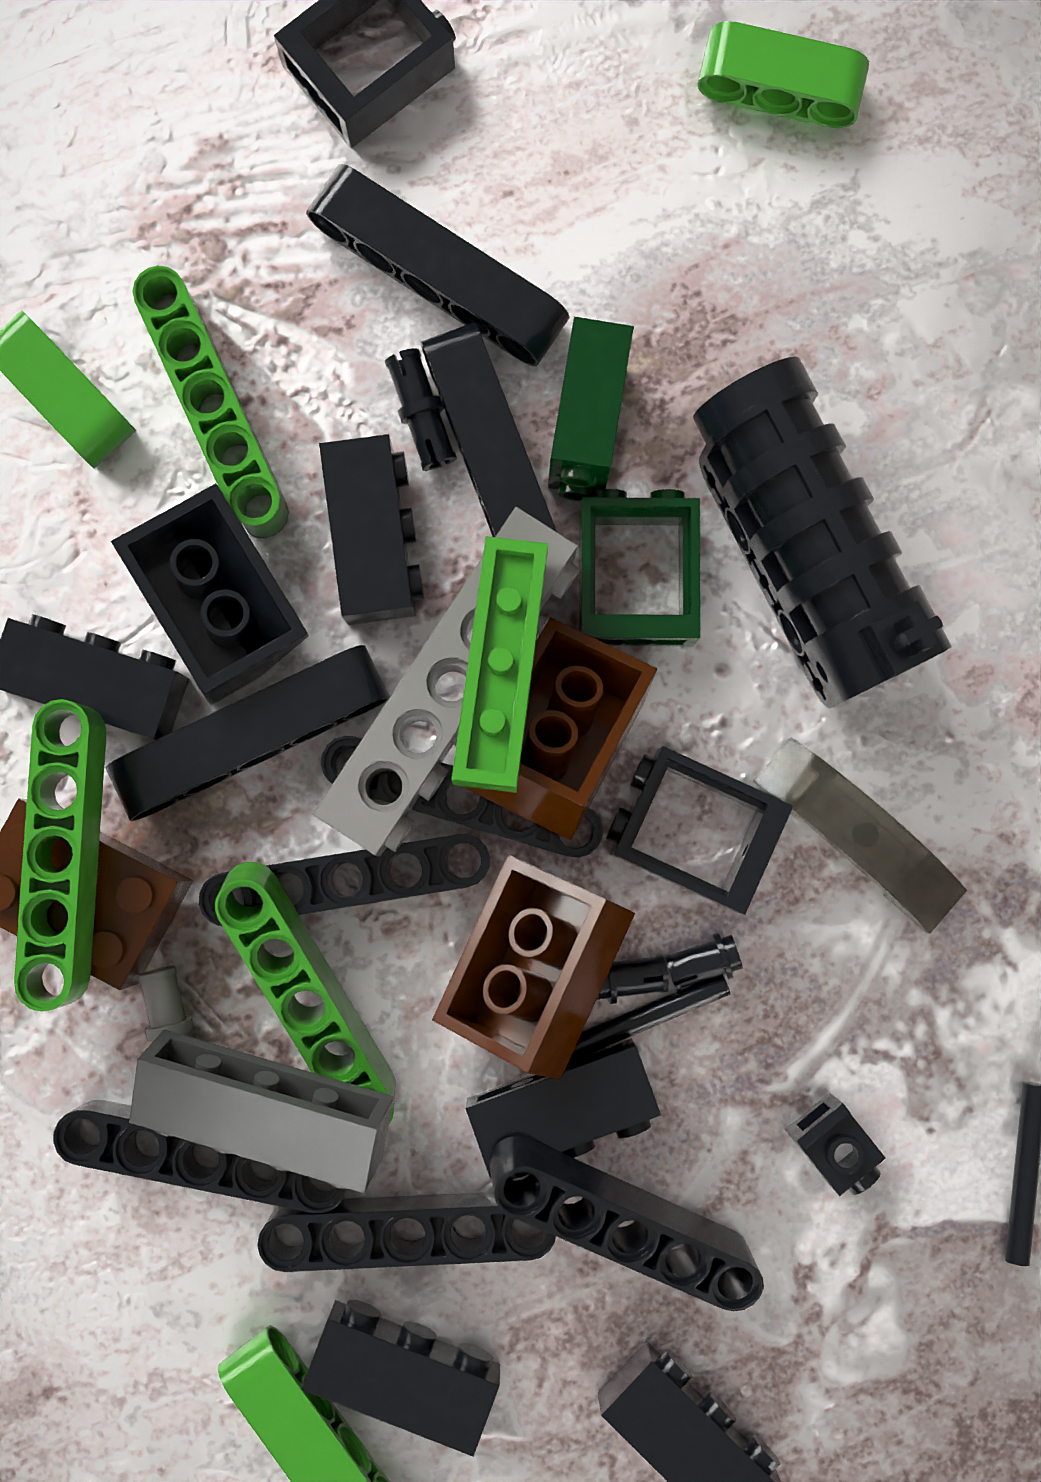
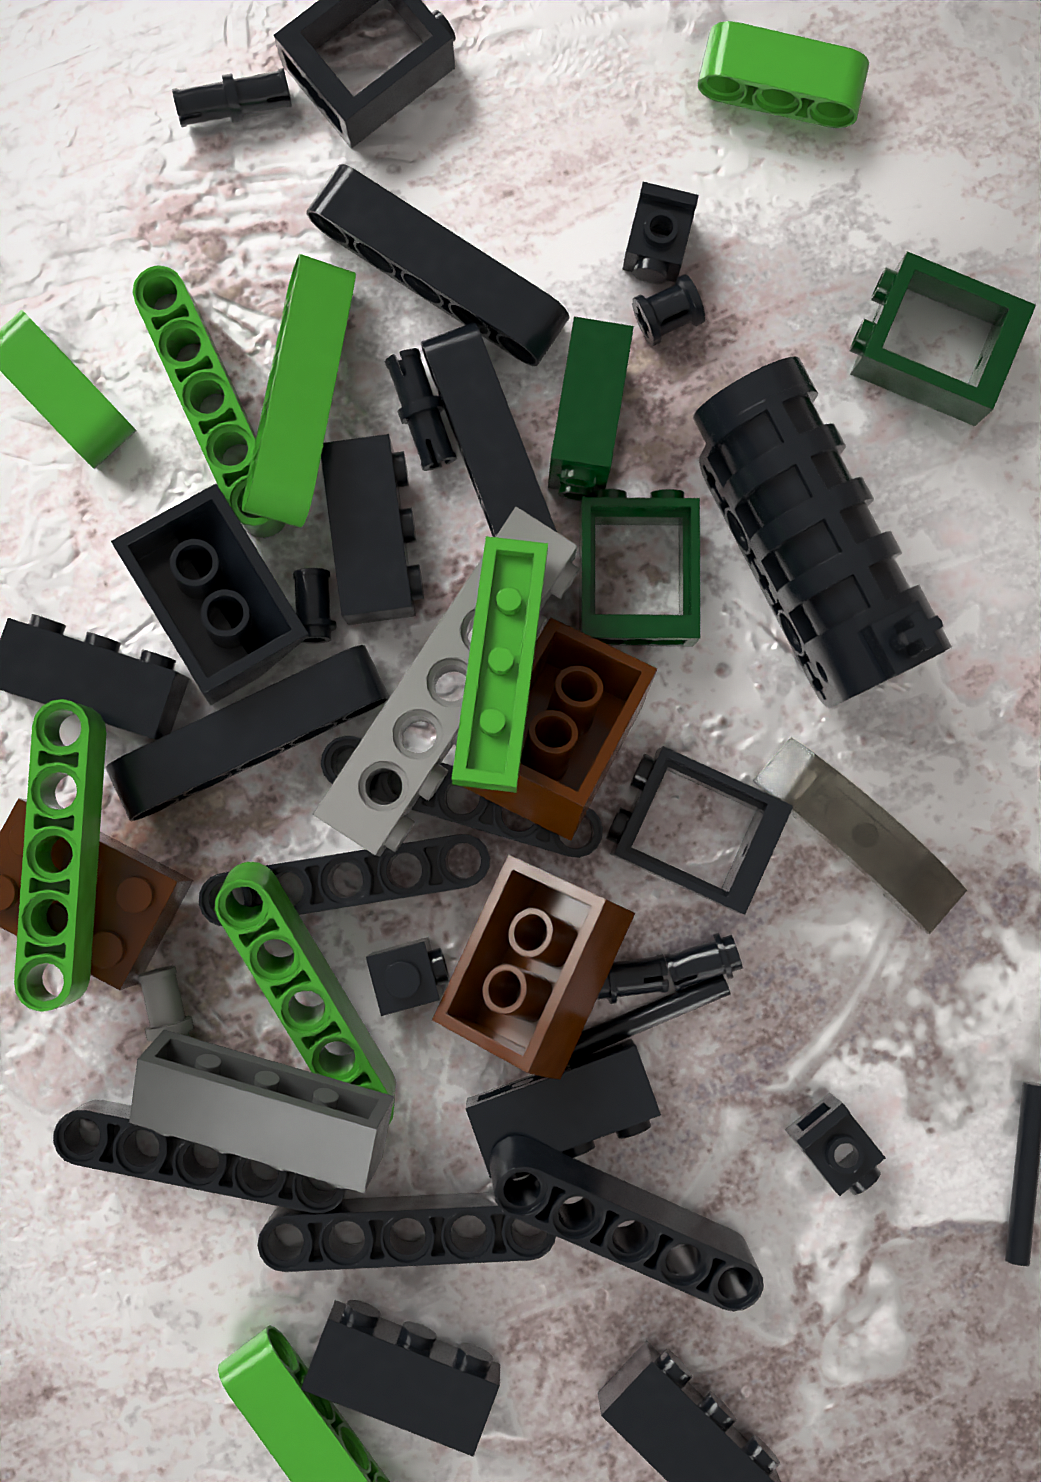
none -> black pin [172,68,292,128]
none -> bright green beam [242,253,356,528]
none -> black pin [293,568,337,644]
none -> black brick [366,937,450,1016]
none -> black brick [622,181,699,284]
none -> black bush [632,274,705,347]
none -> dark green window [849,251,1036,426]

